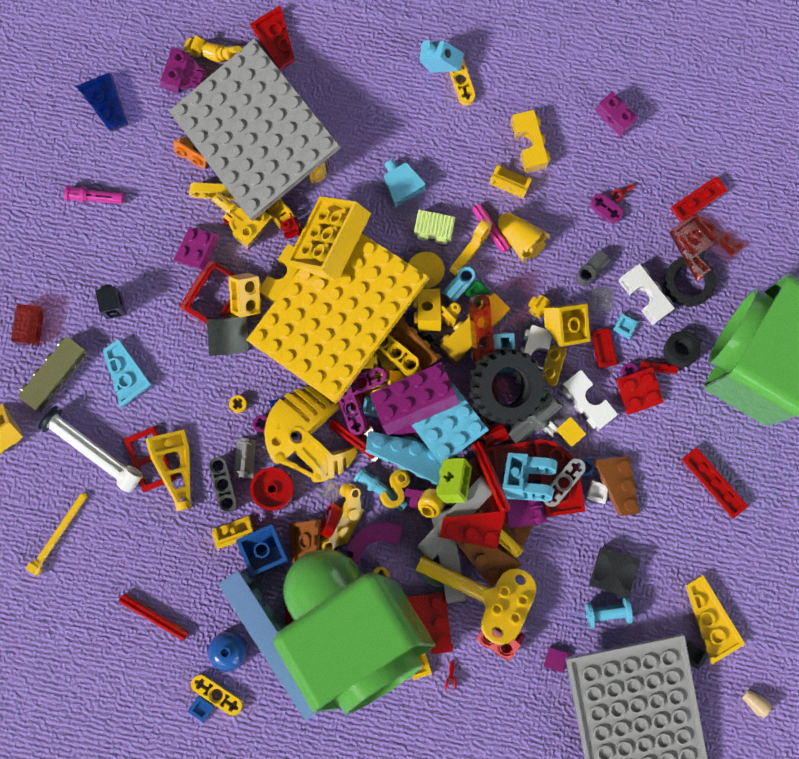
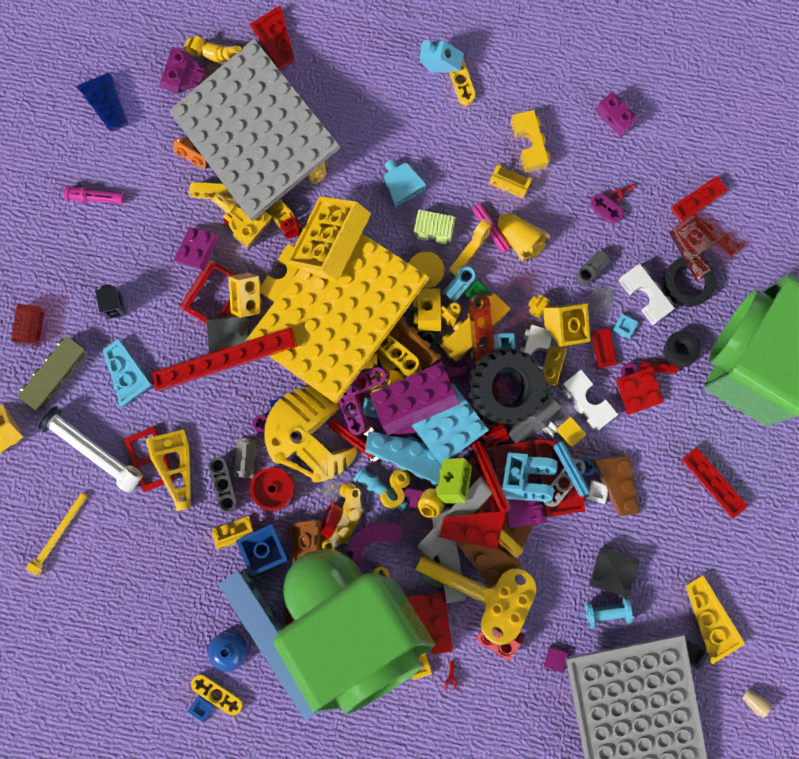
red axle [119,593,189,641] -> none
yellow bush [229,395,247,413] -> none
none -> red tile [152,327,297,392]
none -> magenta bush [446,362,468,382]
none -> dark azure axle [554,442,590,497]

